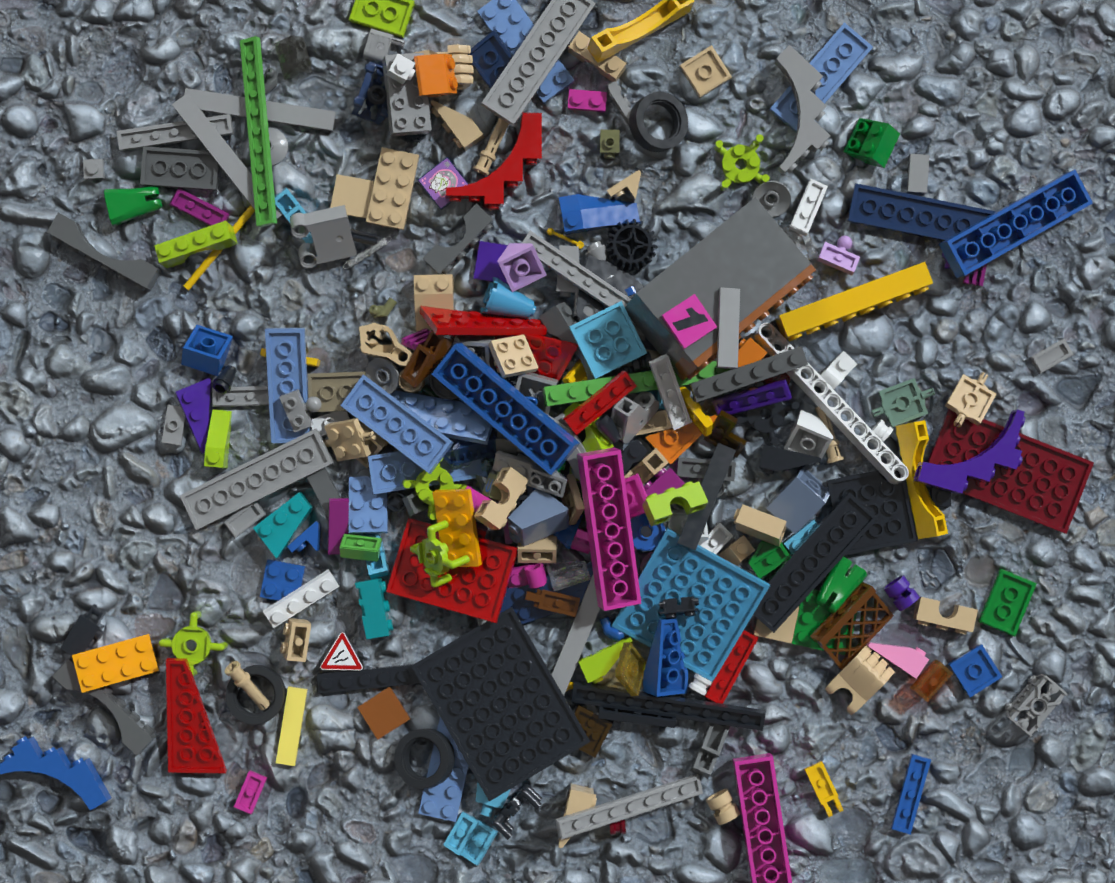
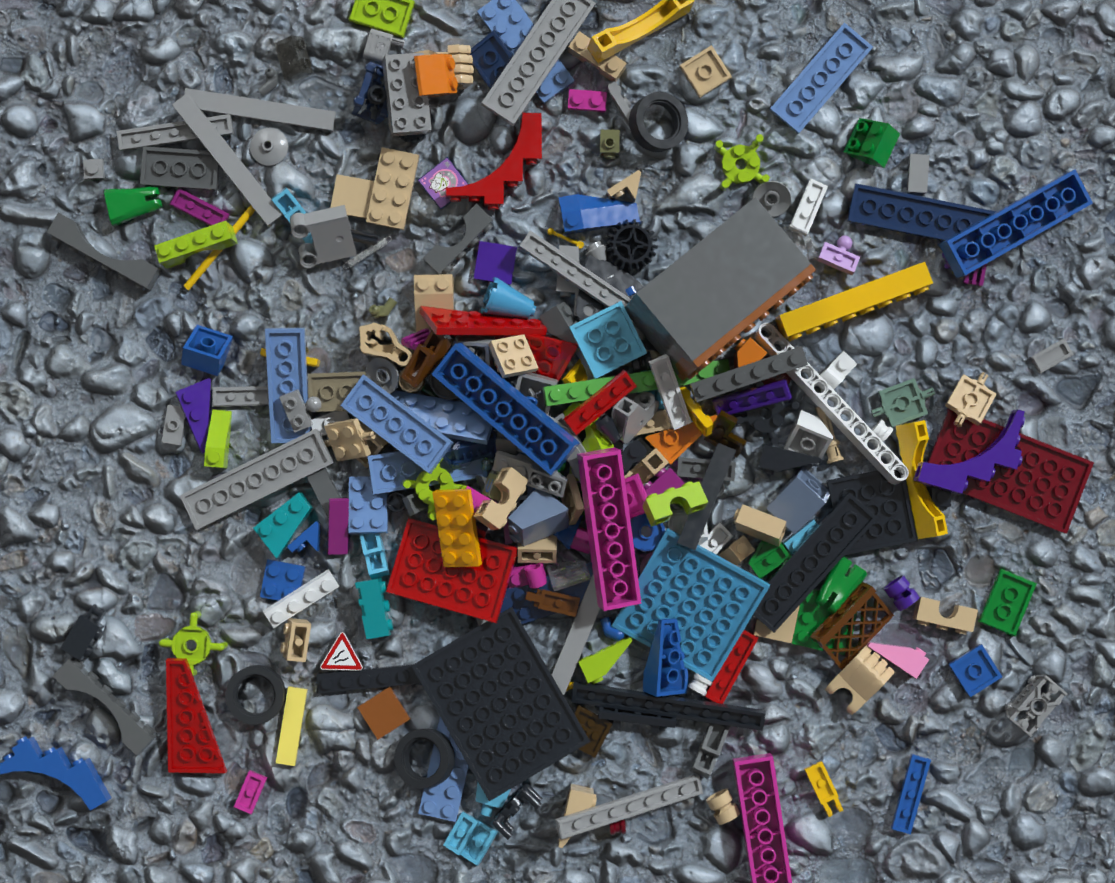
light orange plate [72,634,159,693] -> none
black cone [213,365,237,394] -> none
light grey tile [224,501,267,538] -> none
tan pin [224,661,270,710] -> none
bright green plate [240,36,277,227] -> none
bright green slope [340,534,382,562] -> none
white brick [386,54,416,84] -> none
lime plate [410,520,470,588] -> none
tan slope [430,100,484,151] -> none
tan pin [473,118,509,176] -> none
lavender slope [498,243,547,292] -> none
clear yellow plate [615,642,646,696] -> none
black hinge [659,596,701,619] -> none
dark pink tile [661,294,717,350] -> none
light grey tile [716,287,740,369] -> none
light grey arch [774,45,830,175] -> none
clear orange brick [910,659,953,702] -> none

